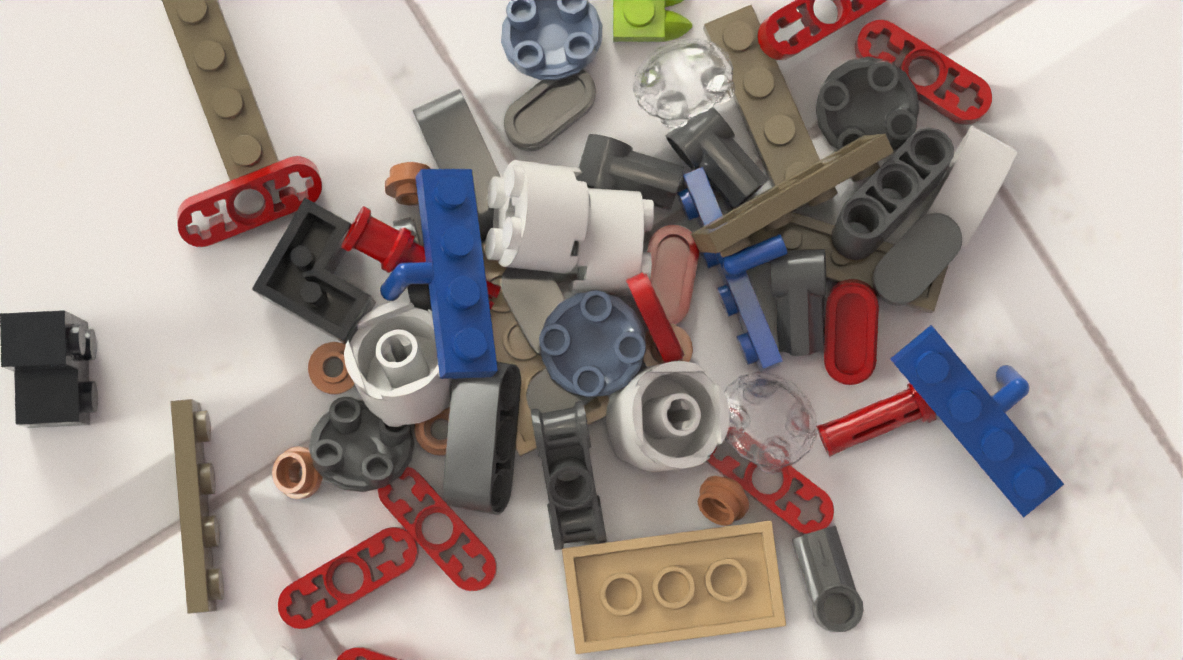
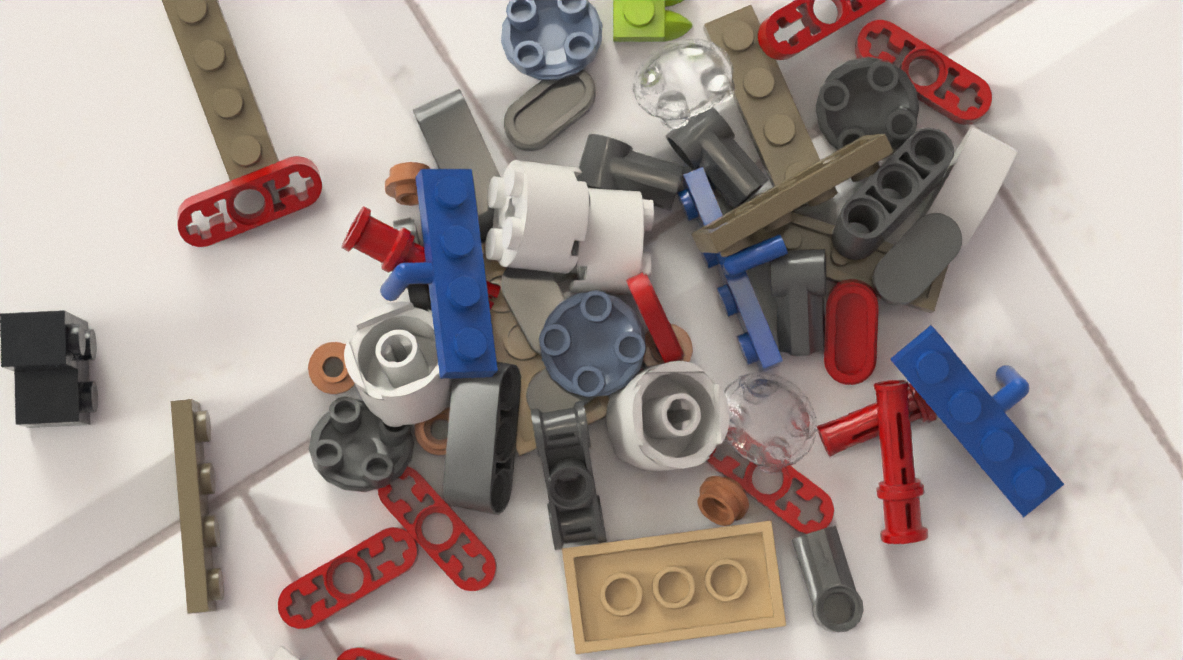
black brick [252,198,376,344] -> none
nougat plate [272,446,323,499] -> none
tile [639,225,700,325] -> none
none -> red pin [874,380,928,544]

